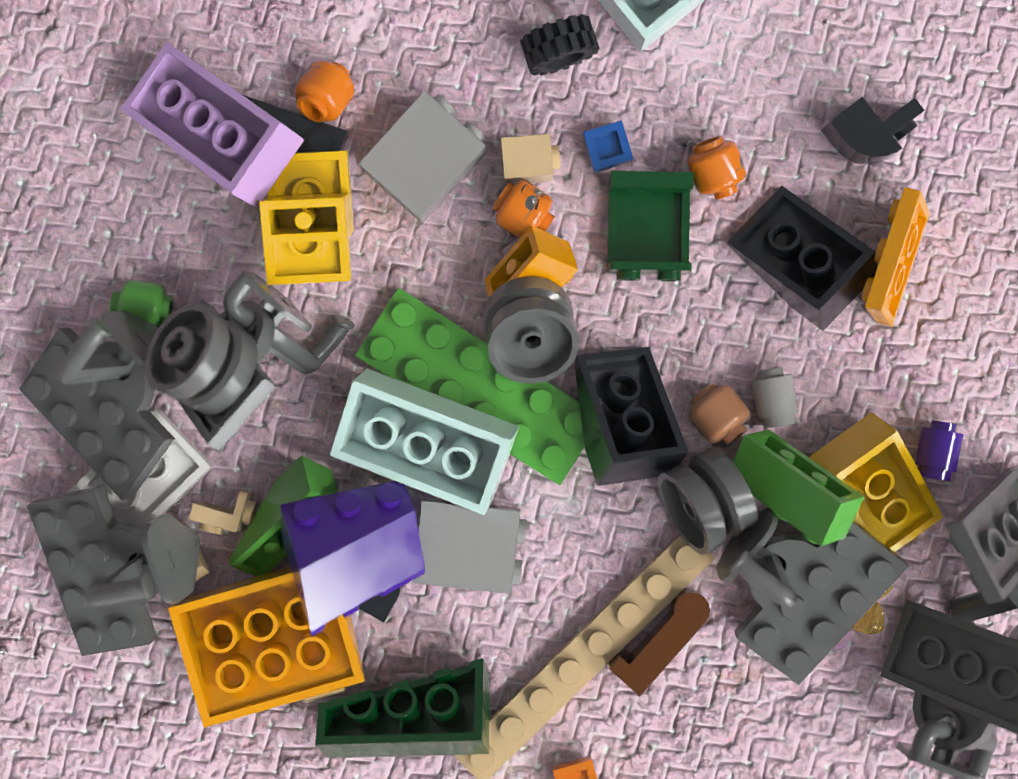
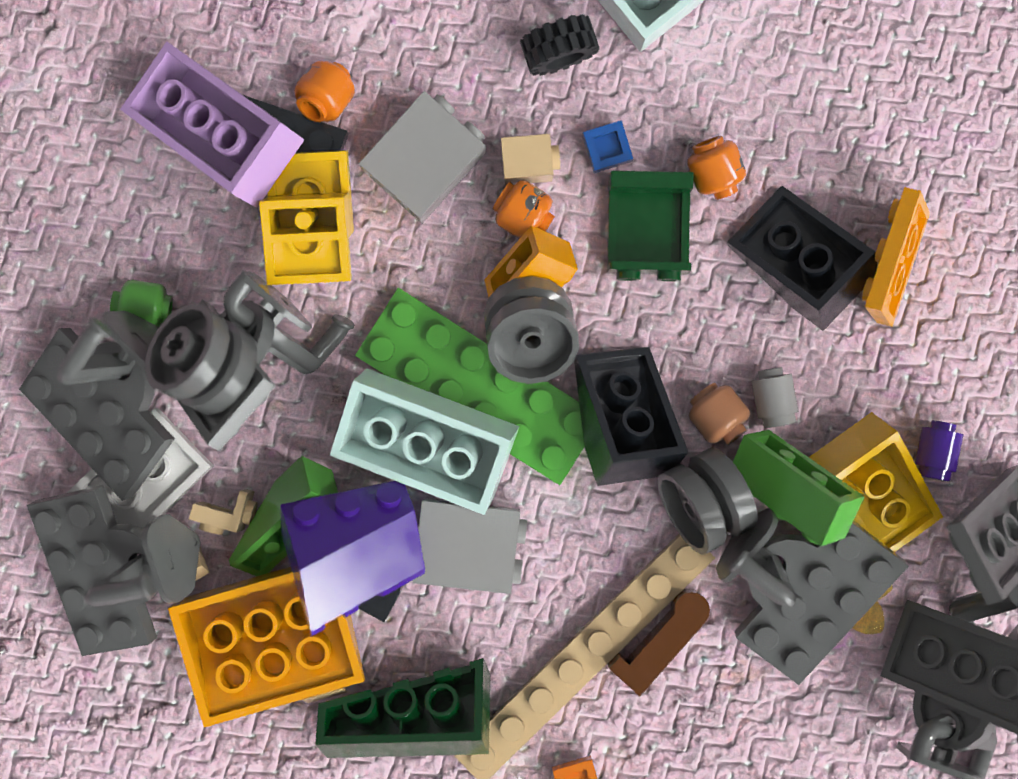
black brick [821,97,925,164] -> none

